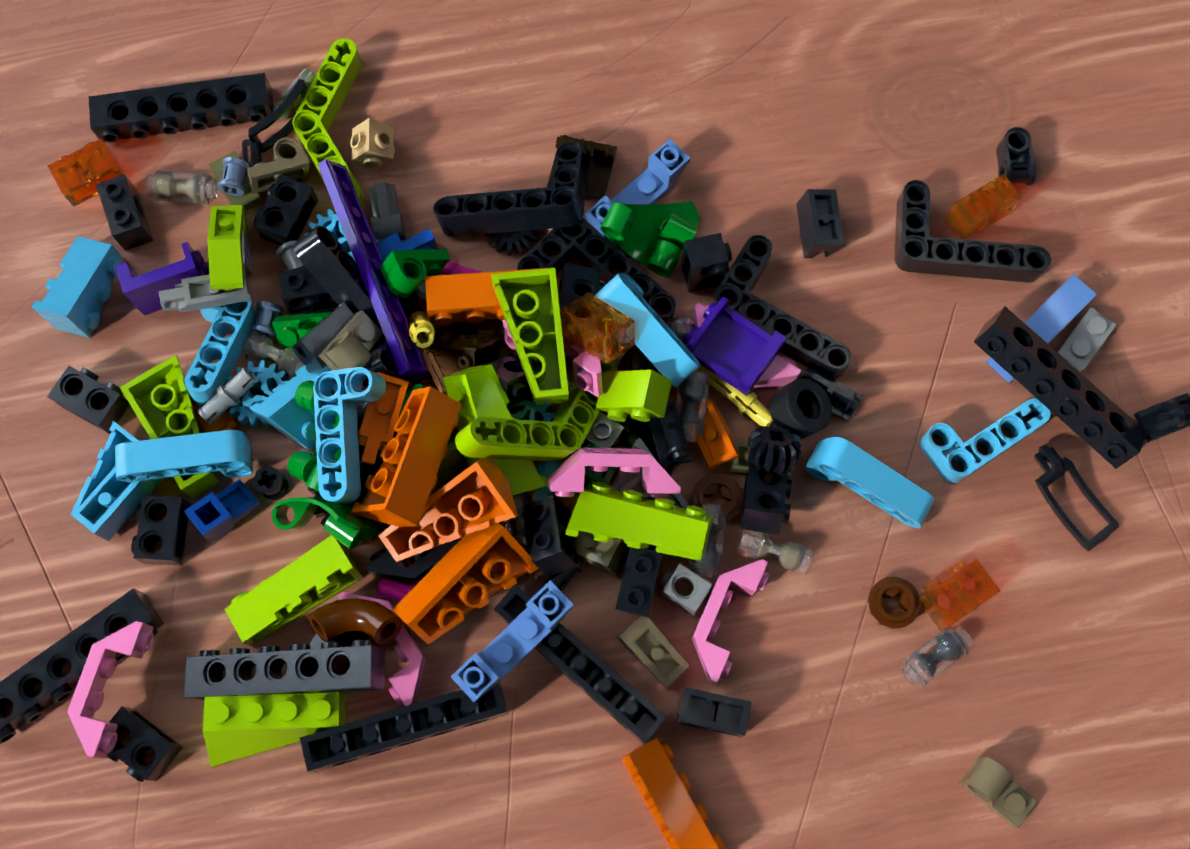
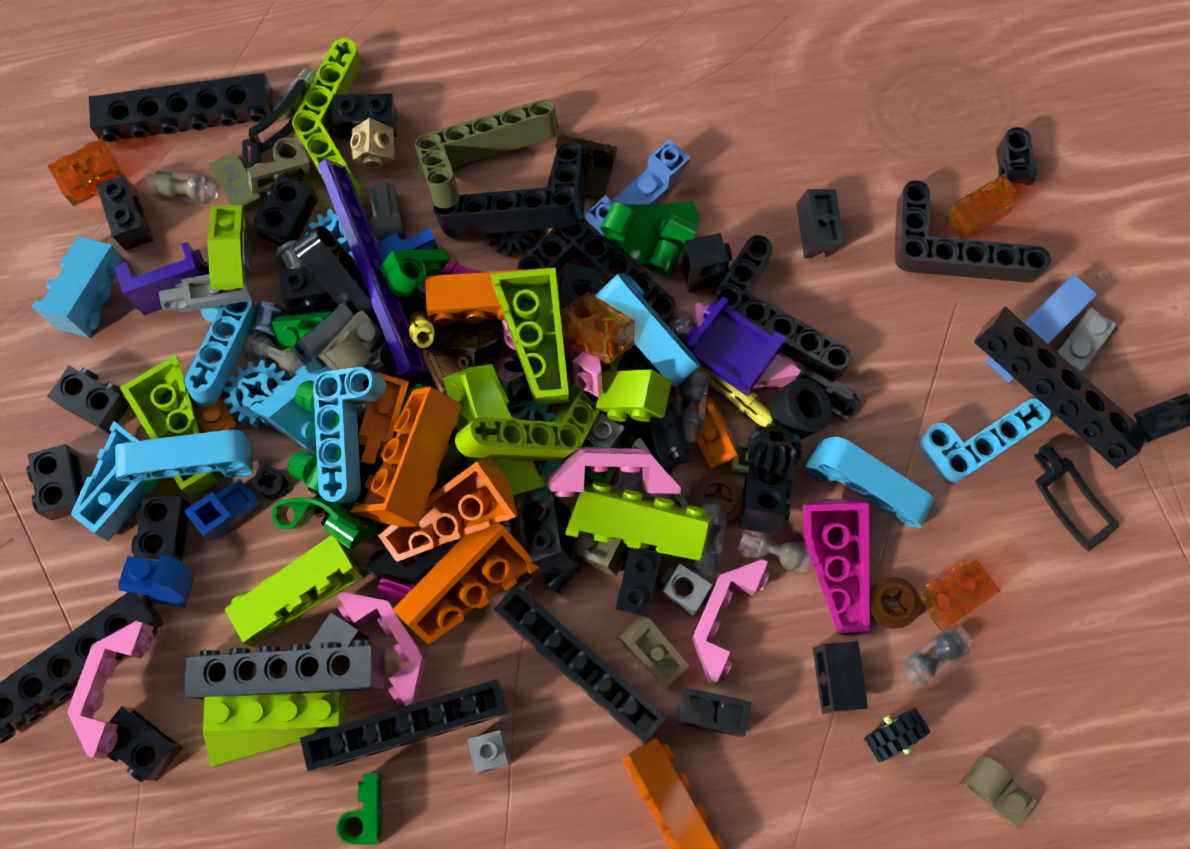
light grey pin [198,367,258,424] -> none
sand blue bush [217,157,250,196] -> none
reddish brown cylinder [308,598,402,645] -> none
medium blue slope [451,580,574,702] -> none
none -> black brick [26,444,84,521]
none -> blue brick [118,555,194,608]
none -> black brick [332,93,397,139]
none -> green plate [336,773,382,845]
none -> olive beam [415,100,559,208]
none -> light grey brick [467,730,511,774]
none -> dark pink wedge [803,498,870,633]
none -> black hinge [813,641,868,714]
none -> black wheel [864,708,931,762]

